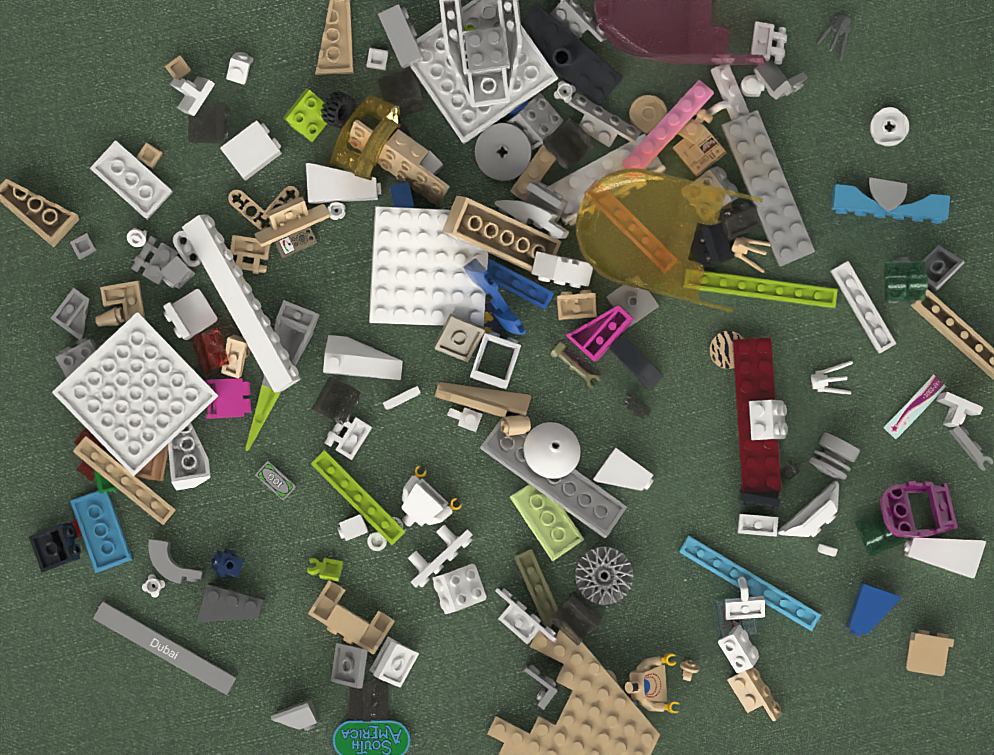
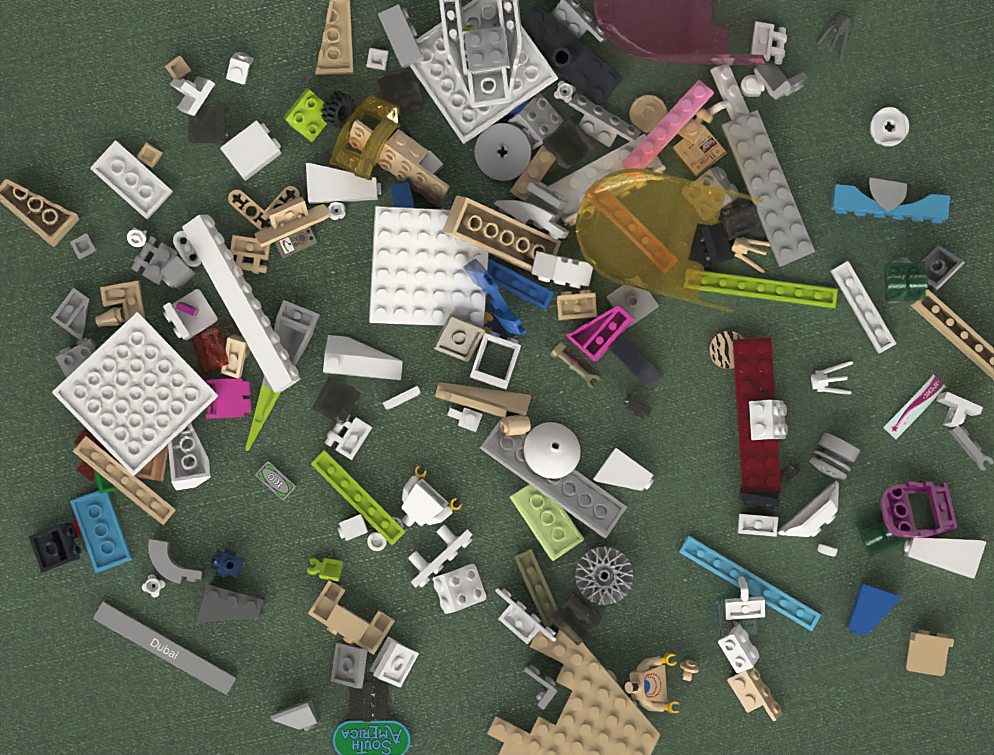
none -> magenta tile [176,302,199,316]

